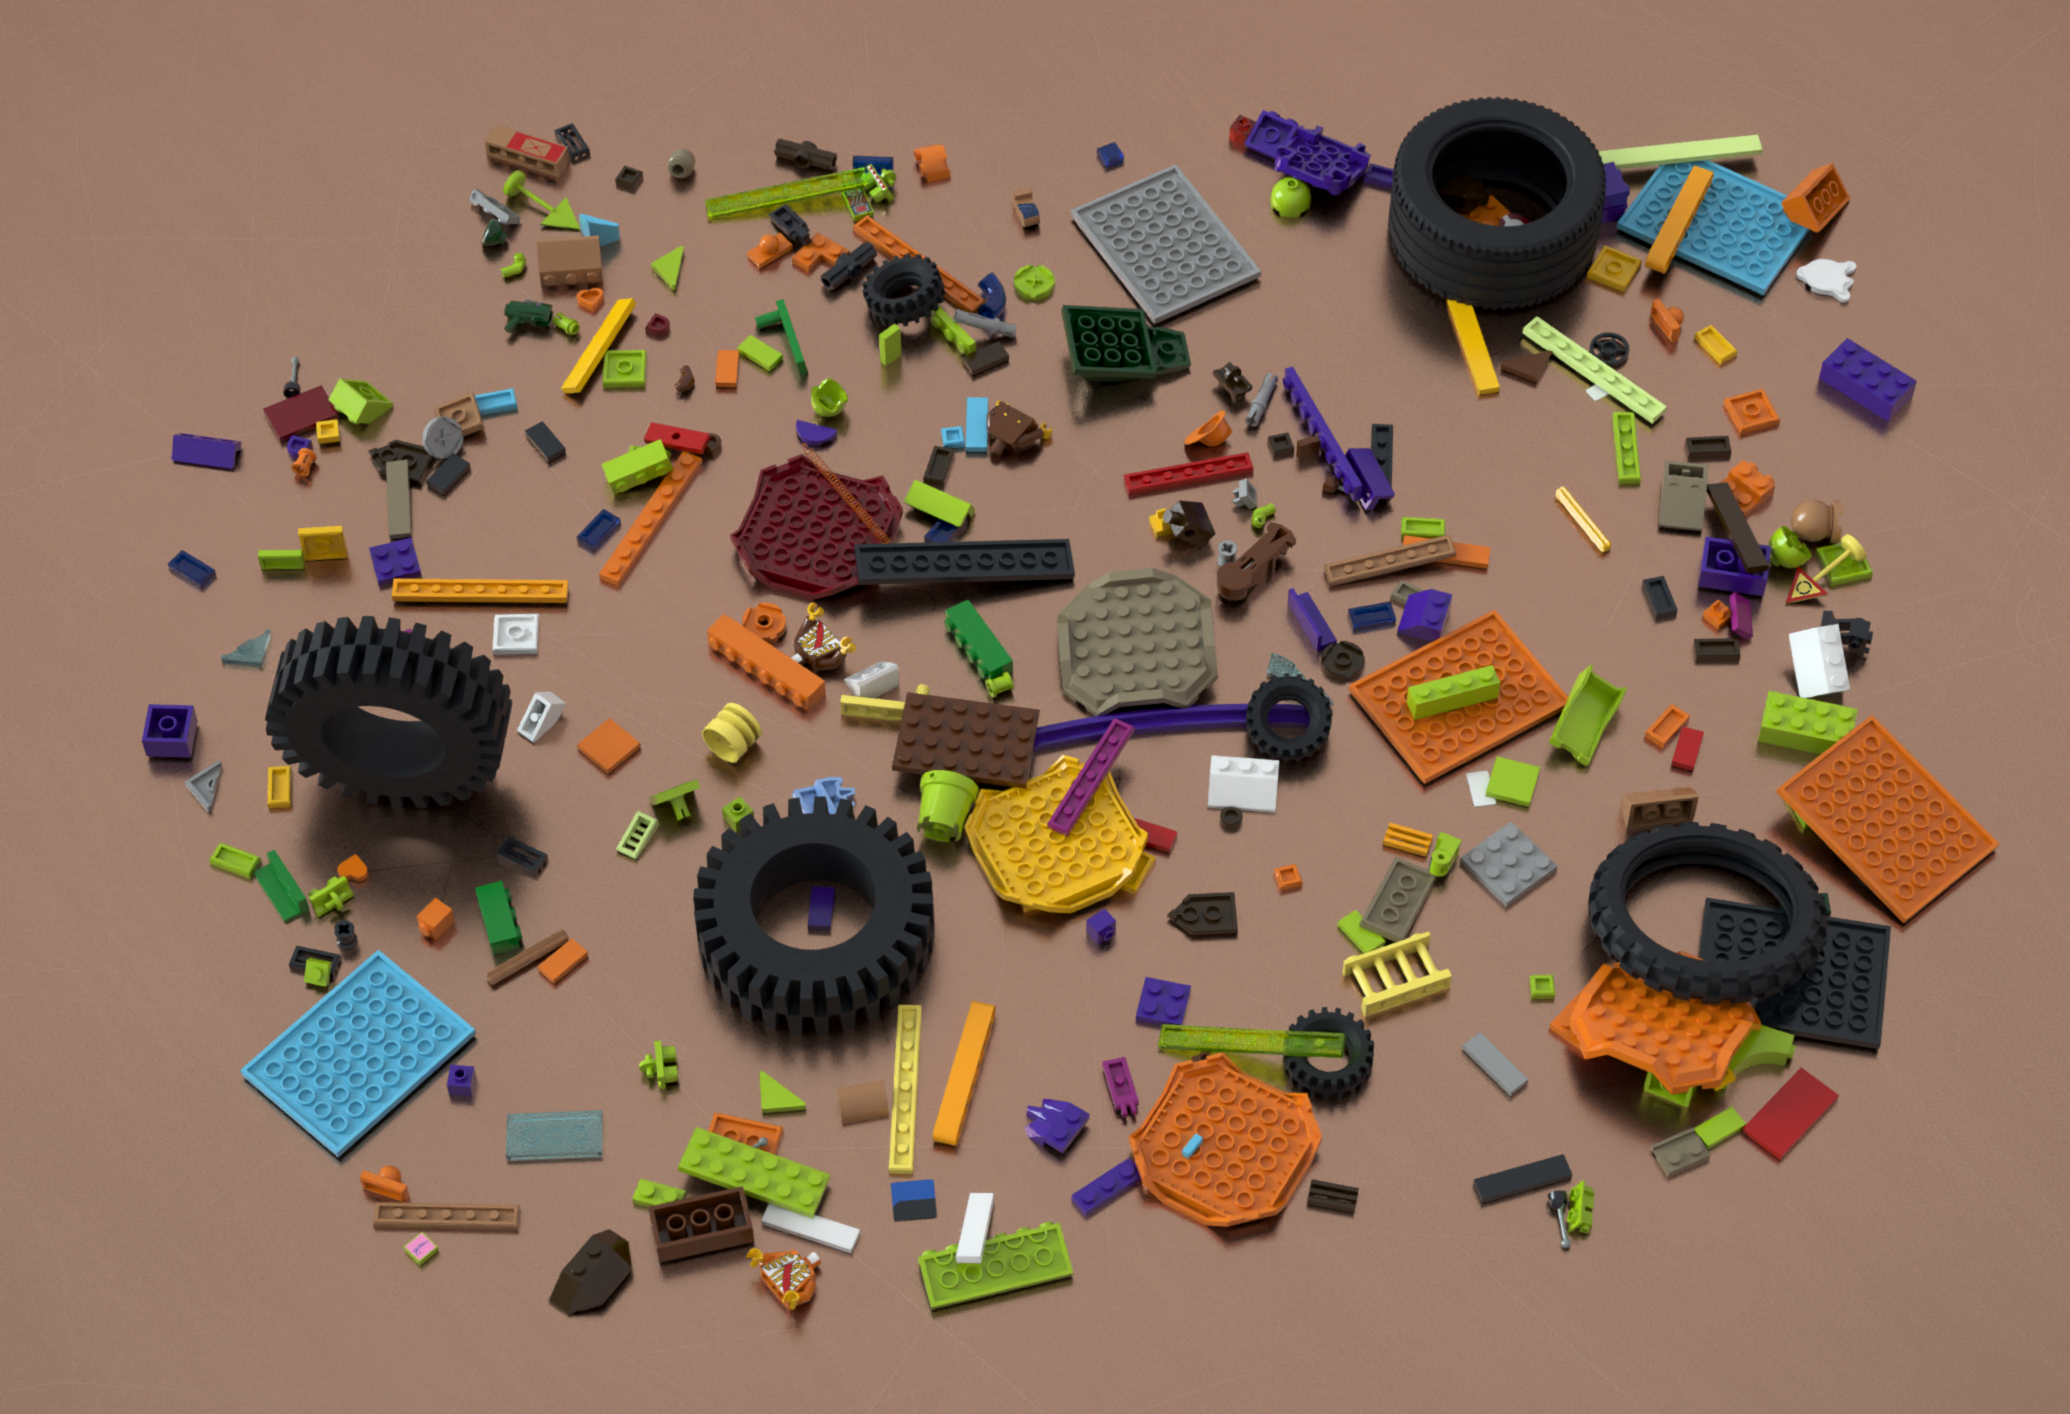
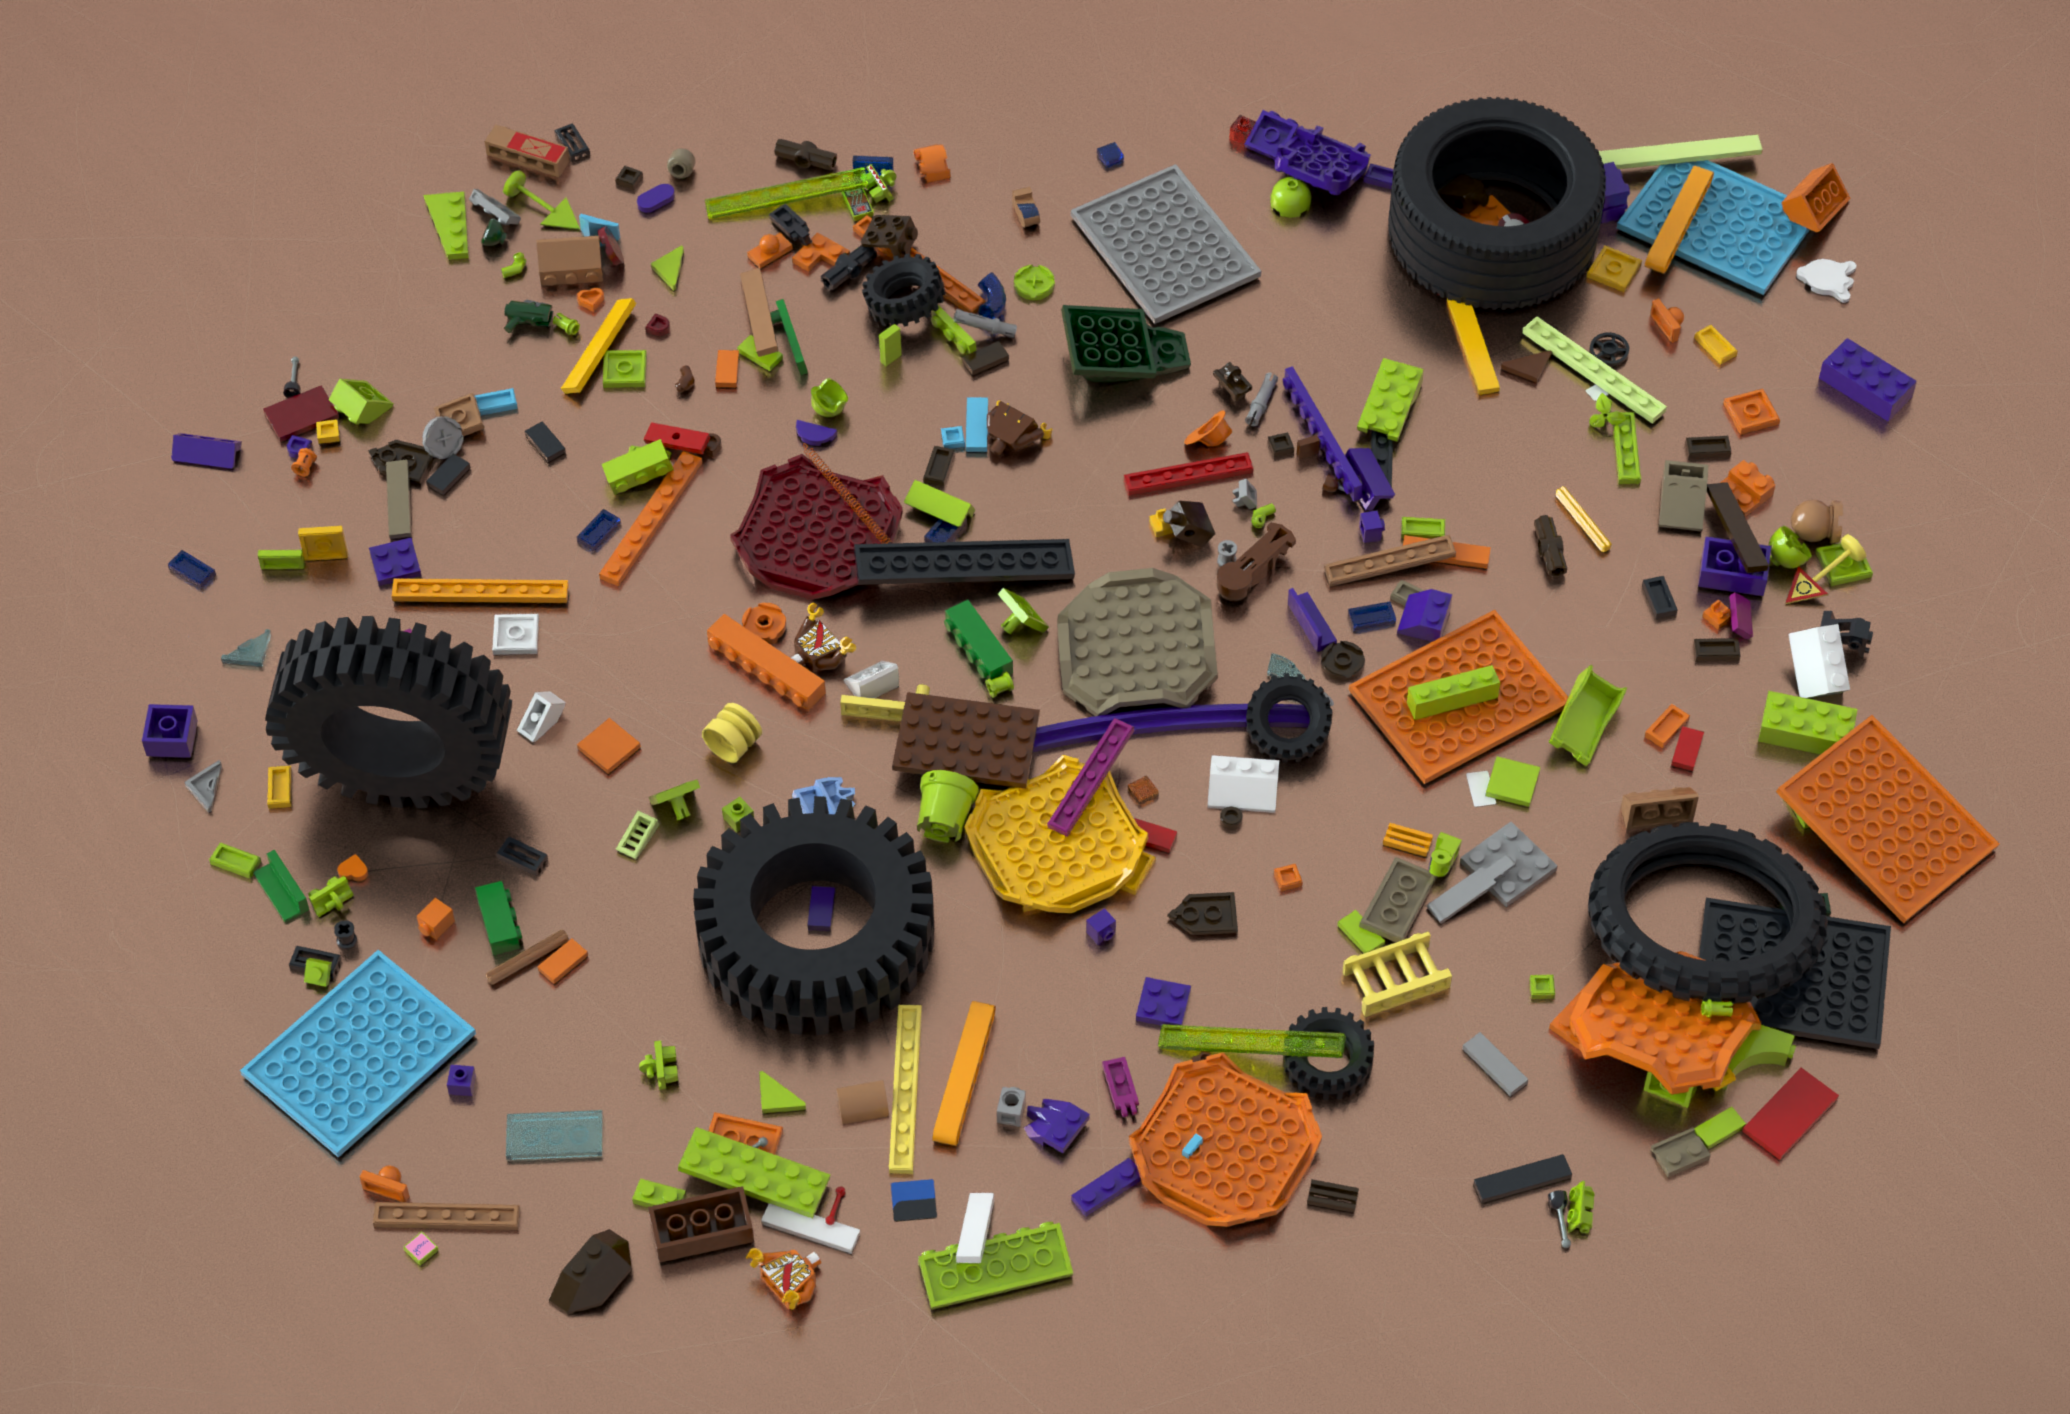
none -> lime wing [424,191,469,260]
none -> dark red tile [598,226,624,266]
none -> dark purple tile [637,184,675,213]
none -> medium nougat tile [740,268,779,357]
none -> red hinge [825,1186,846,1225]
none -> dark brown bracket [861,215,918,258]
none -> light grey brick [997,1087,1026,1127]
none -> lime tile [998,588,1049,634]
none -> clear orange tile [1128,775,1159,805]
none -> lime piece [1357,358,1424,442]
none -> dark purple plate [1359,511,1385,543]
none -> light grey piece [1426,854,1516,924]
none -> dark brown piece [1534,515,1567,578]
none -> lime plant [1589,393,1626,427]
none -> lime pin [1701,999,1733,1018]

